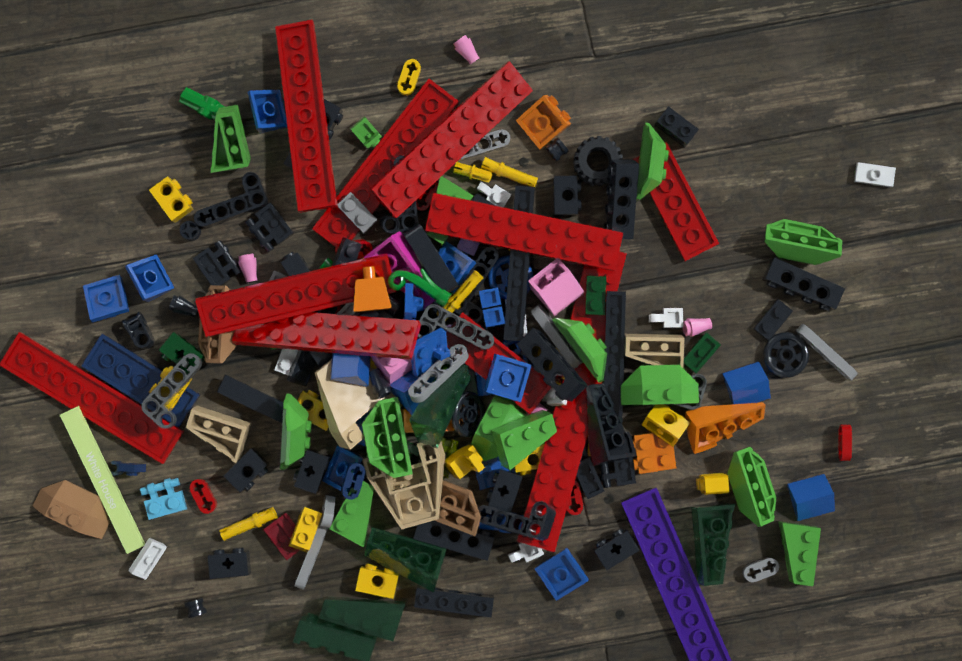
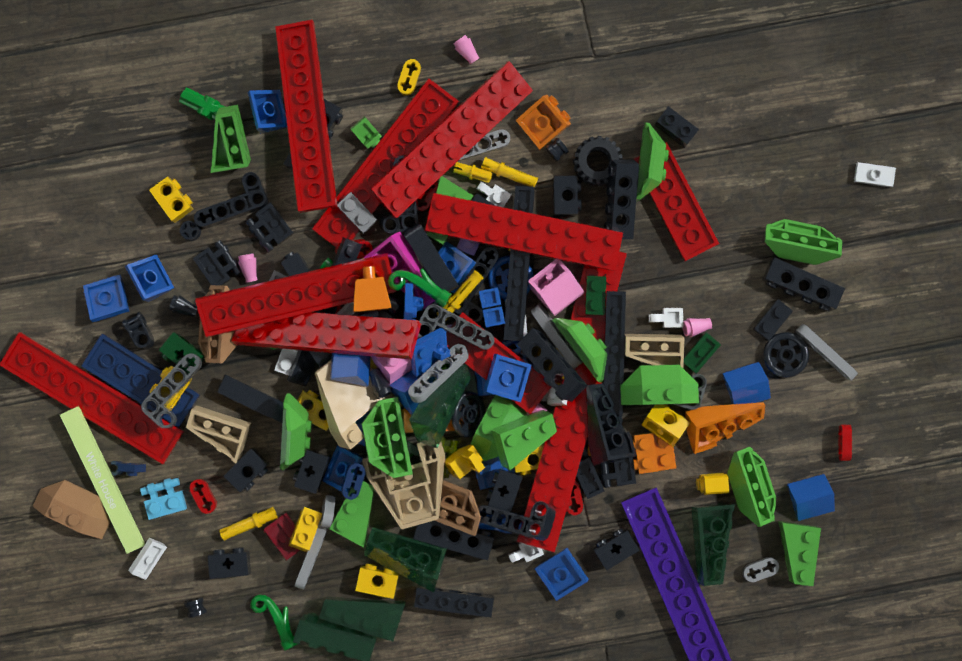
none -> green plant [250,595,298,651]

